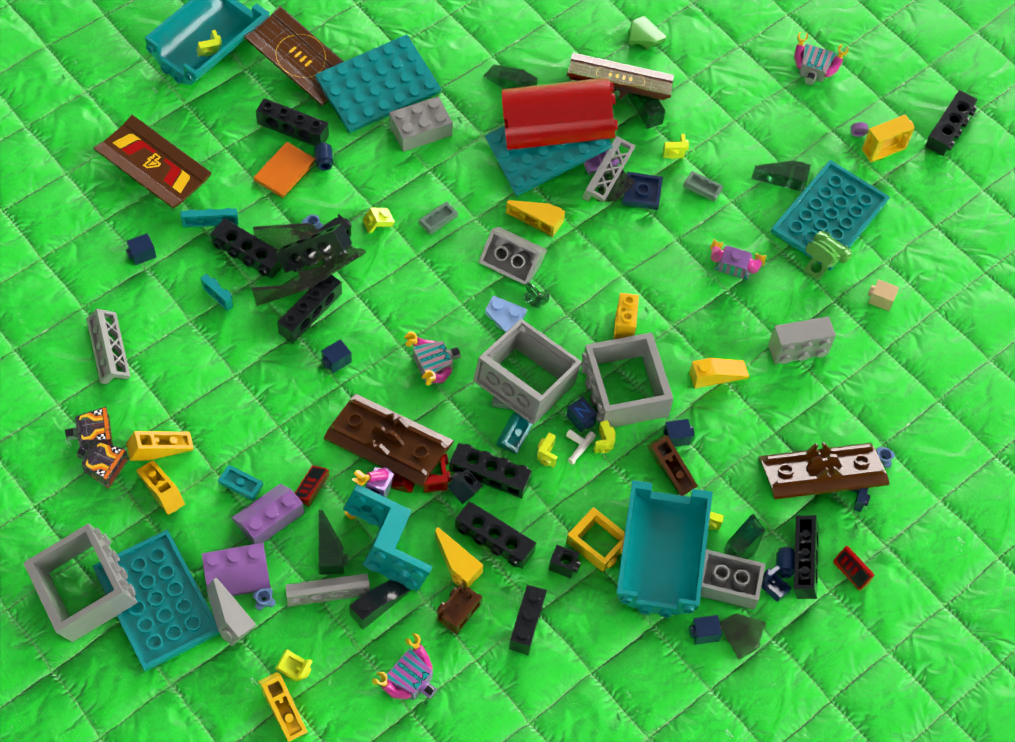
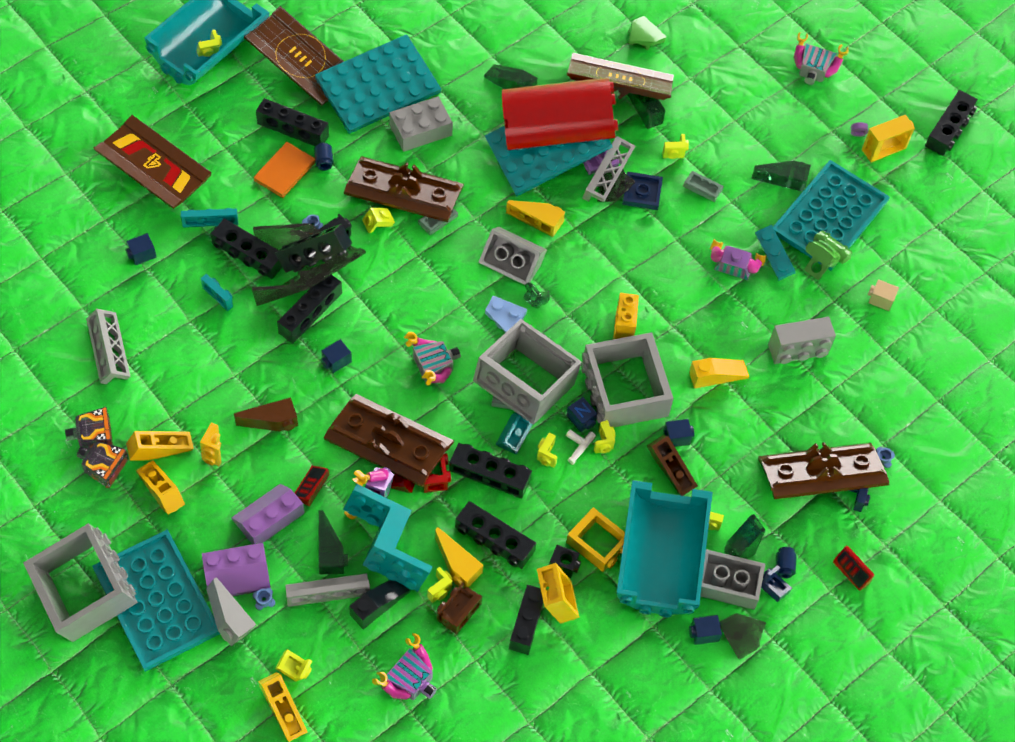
teal plate [218,465,263,501] -> none
black brick [447,469,483,504] -> none
black brick [794,515,819,599] -> none
none -> yellow bracket [200,423,222,466]
none -> reddish brown slope [234,397,298,431]
none -> reddish brown hinge [344,156,464,222]
none -> neon yellow bracket [427,567,453,603]
none -> yellow window [537,563,579,624]
none -> teal plate [755,225,796,281]

